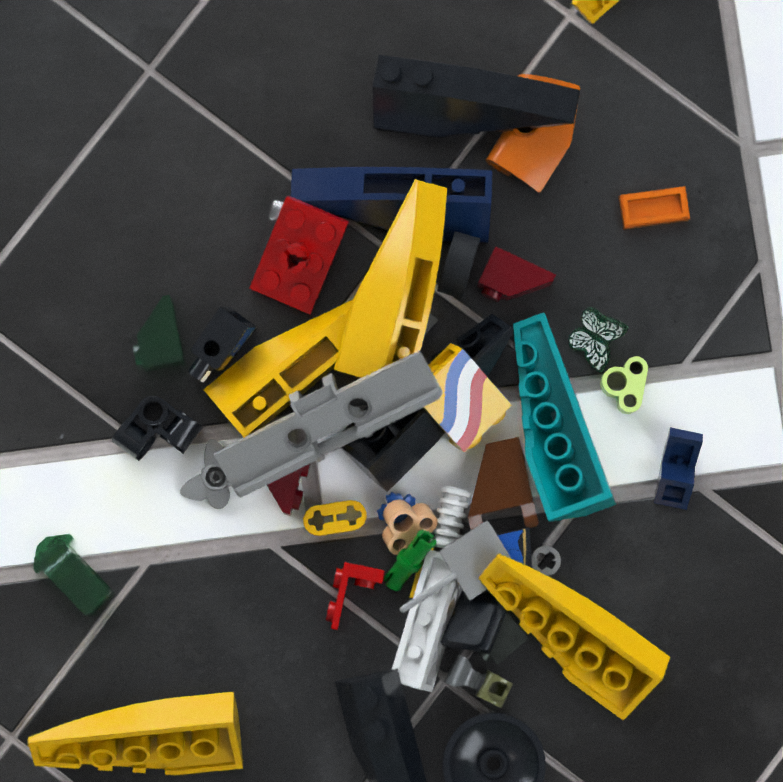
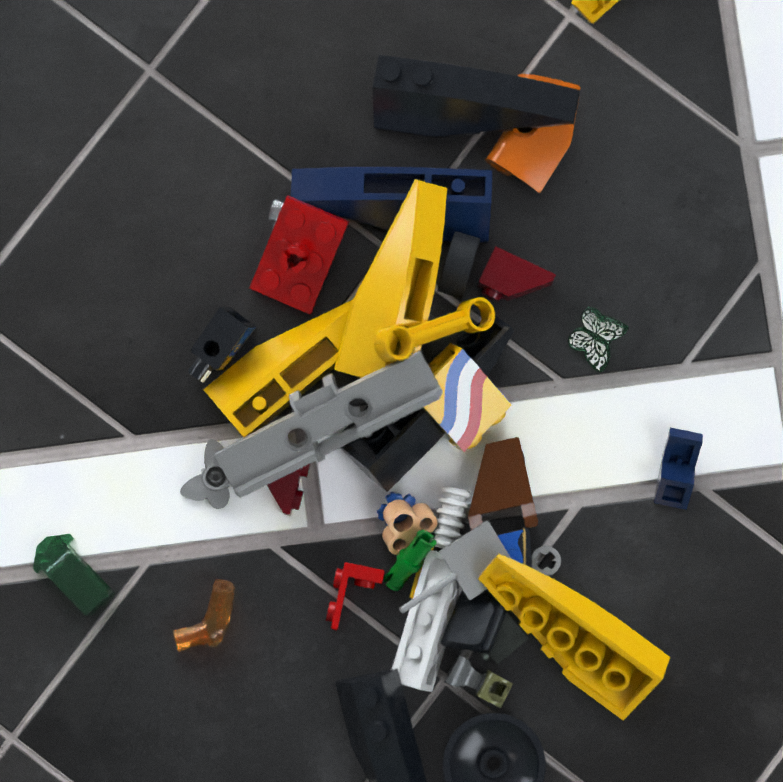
yellow wedge [28,692,243,775] -> none
black piece [112,396,203,461] -> none
clear green slope [133,295,186,372] -> none
yellow beam [303,500,367,536] -> none
teal wedge [513,312,616,522] -> none
yellowish green piece [600,356,648,414] -> none
orange tile [619,186,690,230] -> none
none -> clear orange arm [173,579,235,652]
none -> yellow piece [374,297,495,362]

